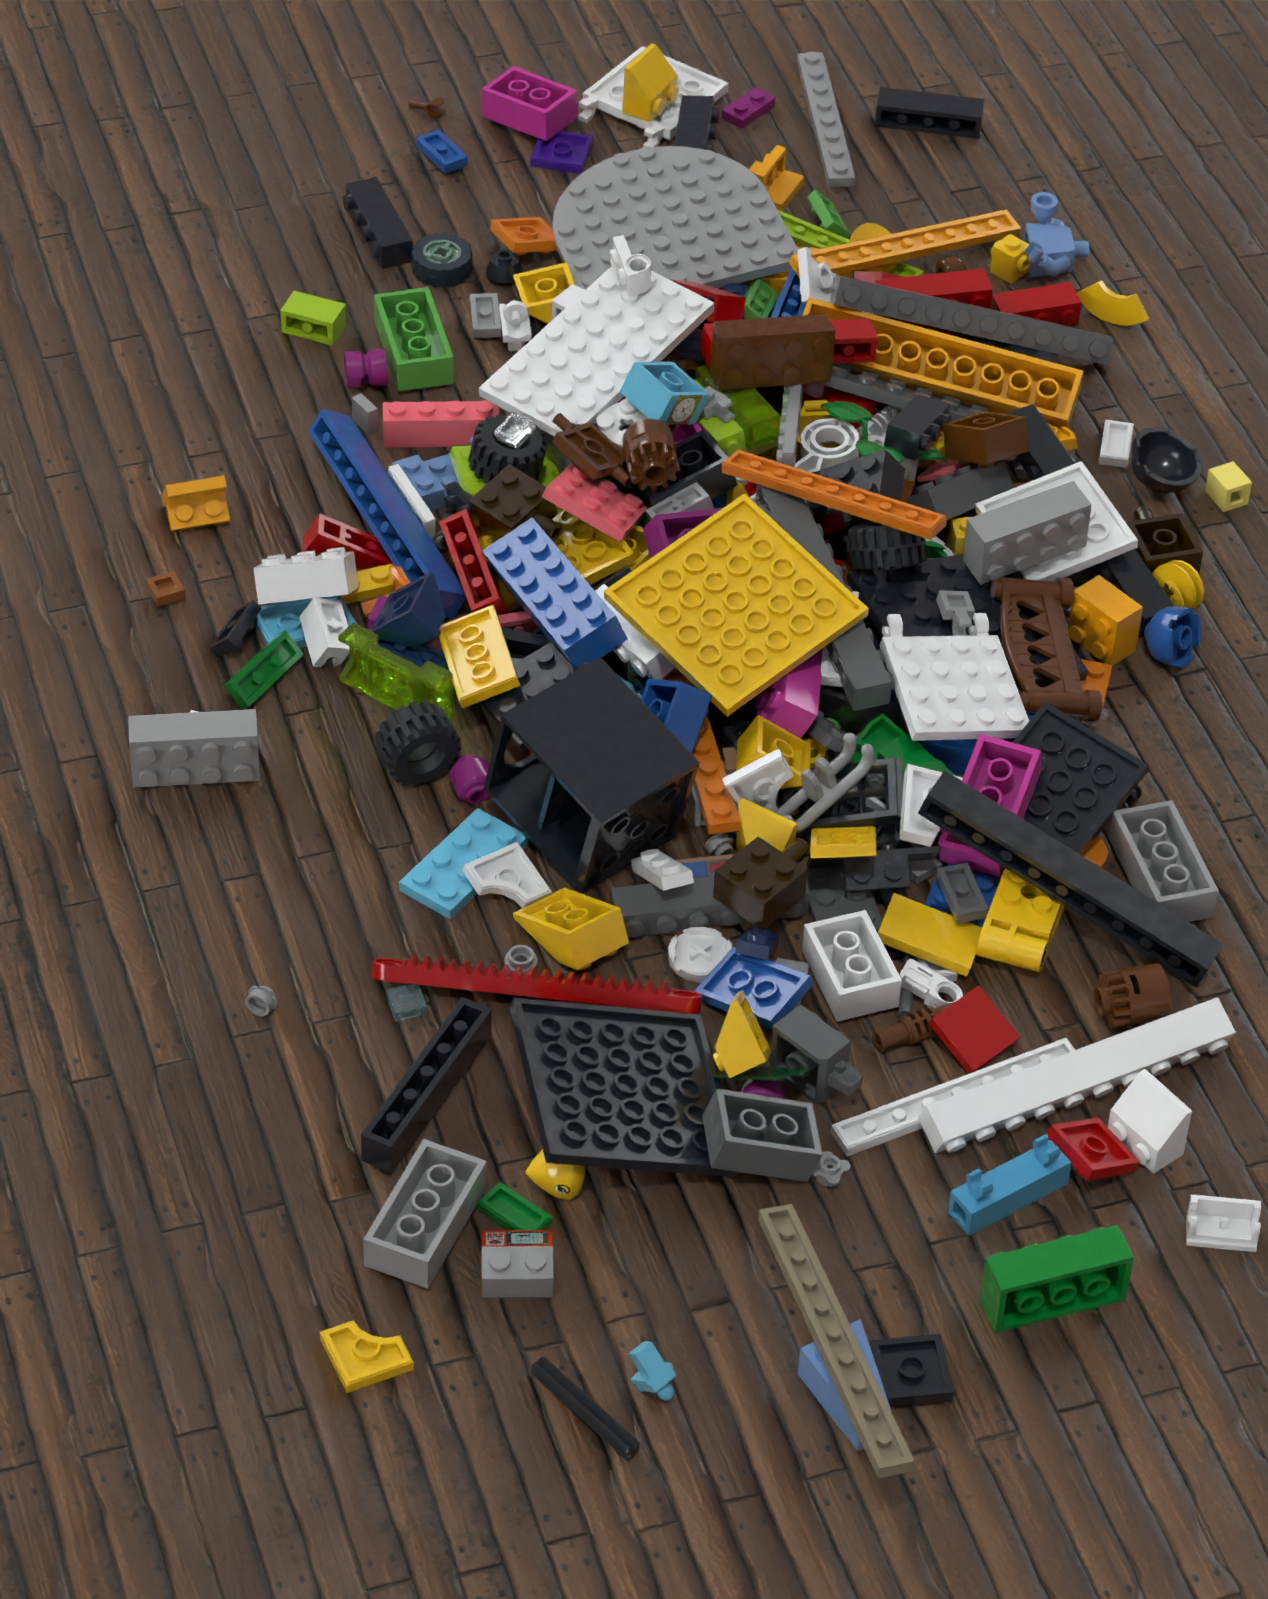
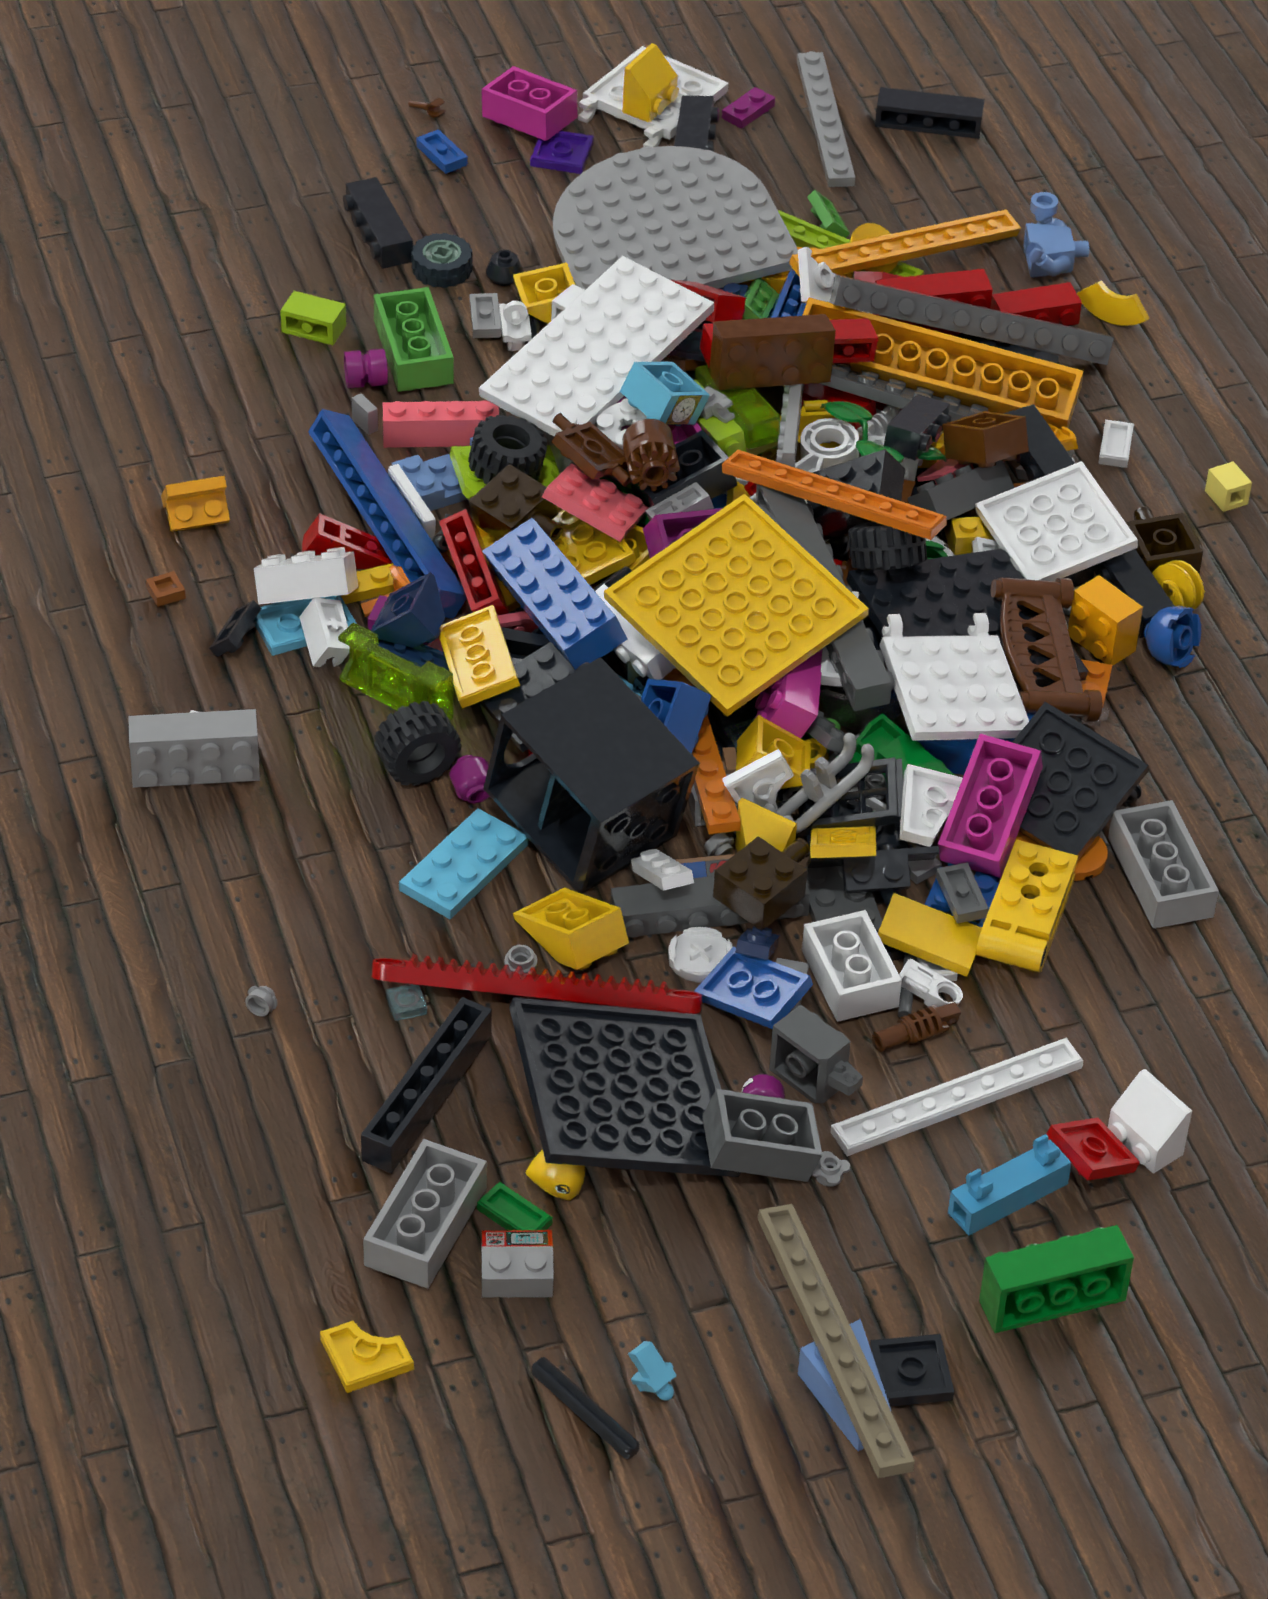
green plate [223,630,304,710] -> none
black plate [444,481,481,530] -> none
white tile [462,842,552,908] -> none
orange plate [490,217,557,255] -> none
clear plate [493,412,536,449] -> none
white plate [609,235,652,296] -> none
dark green sticker [712,1066,813,1081] -> none
yellow slope [713,990,771,1078] -> none
light orange bracket [749,145,804,212] -> none
black brick [918,770,1223,987] -> none
white brick [918,997,1236,1153] -> none
red tile [928,985,1021,1074] -> none
reddish brown piece [935,256,966,274] -> none
light grey plate [936,590,975,636] -> none
light grey brick [963,481,1092,585] -> none
yellow brick [990,234,1031,284] -> none
reddish brown gear [1093,963,1171,1028] -> none
black cylinder [1131,427,1203,494] -> none
white hinge [1186,1195,1261,1252] -> none

